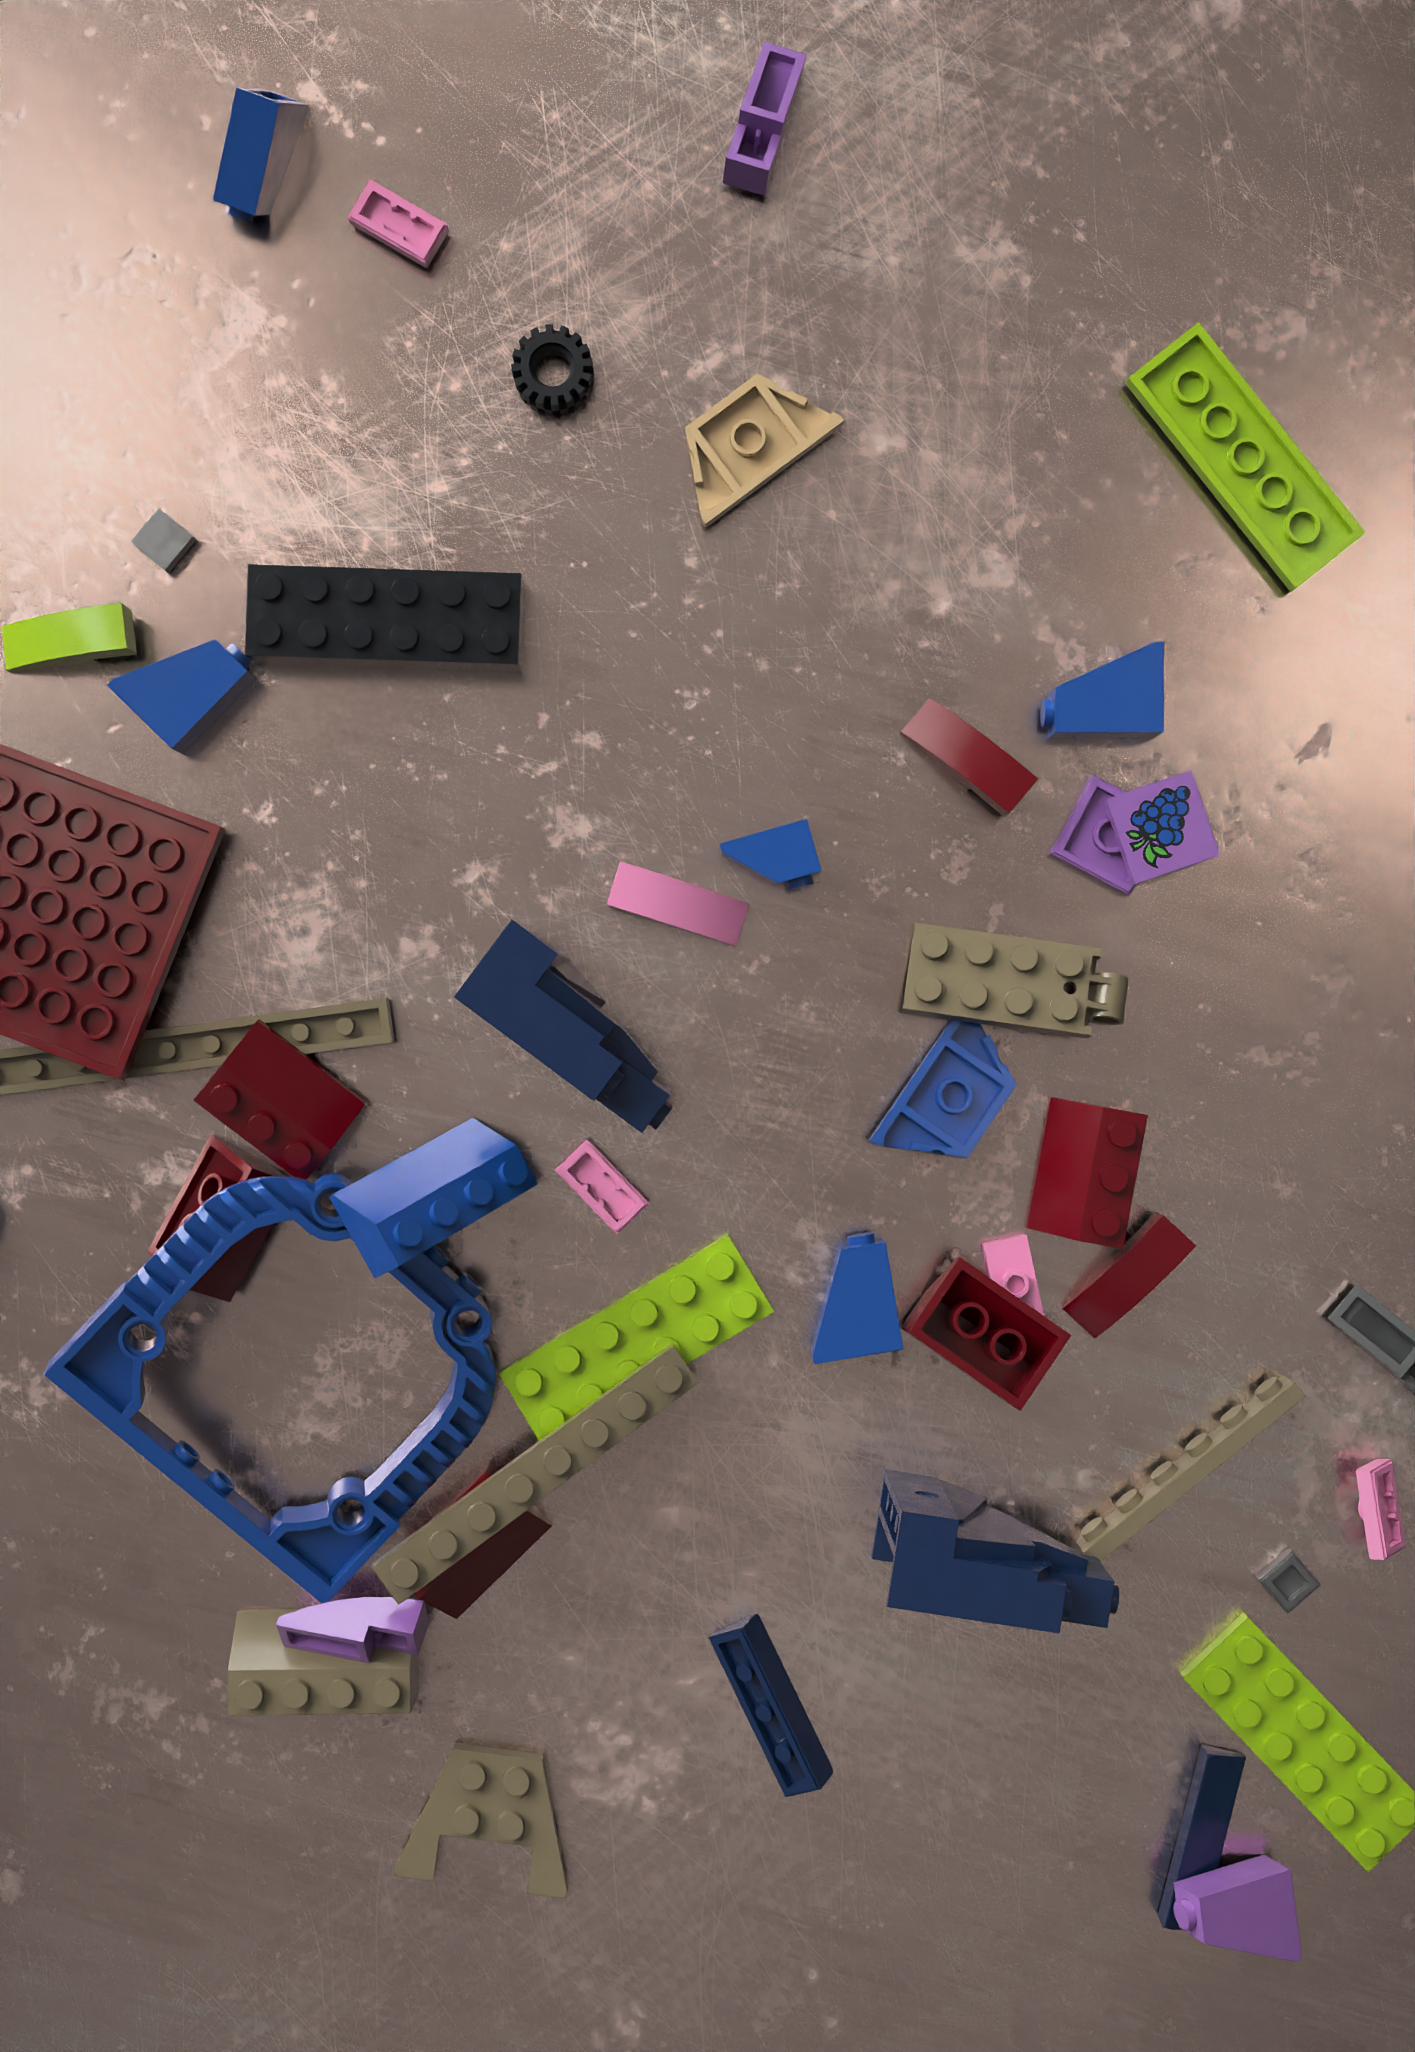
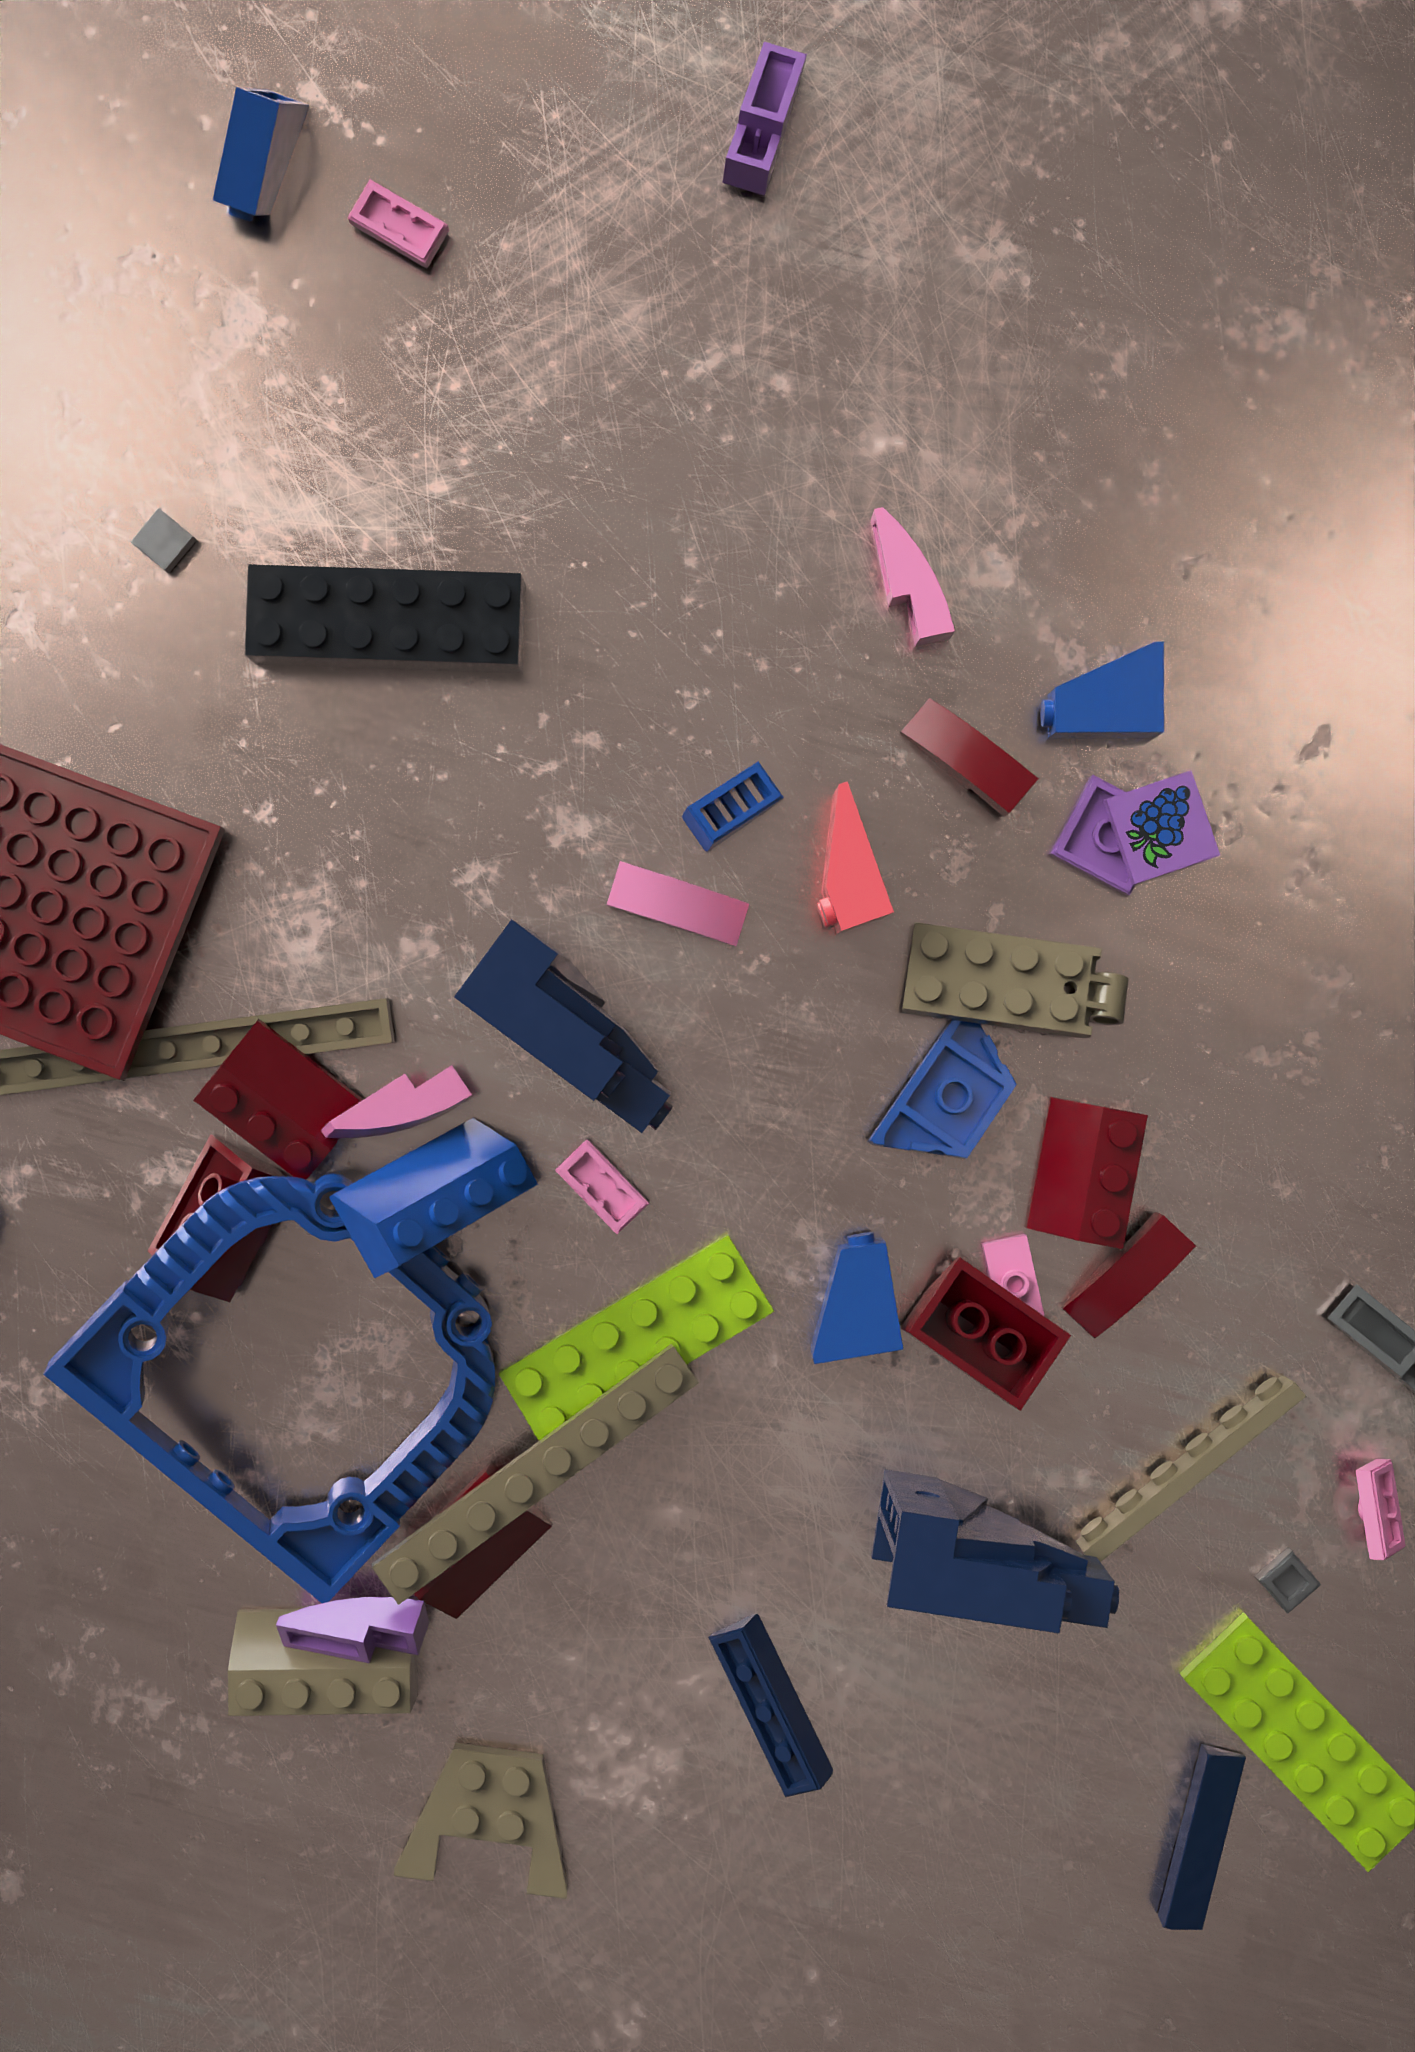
lime slope [1,603,137,672] -> none
blue slope [107,639,257,754] -> none
black tyre [511,324,594,416] -> none
tan wing [685,373,844,528] -> none
blue slope [719,819,822,891] -> none
lime plate [1125,322,1366,592] -> none
medium lavender slope [1173,1855,1302,1962] -> none
none -> bright pink slope [321,1065,472,1138]
none -> blue slope [682,761,784,852]
none -> coral slope [817,781,894,935]
none -> bright pink slope [871,507,955,647]

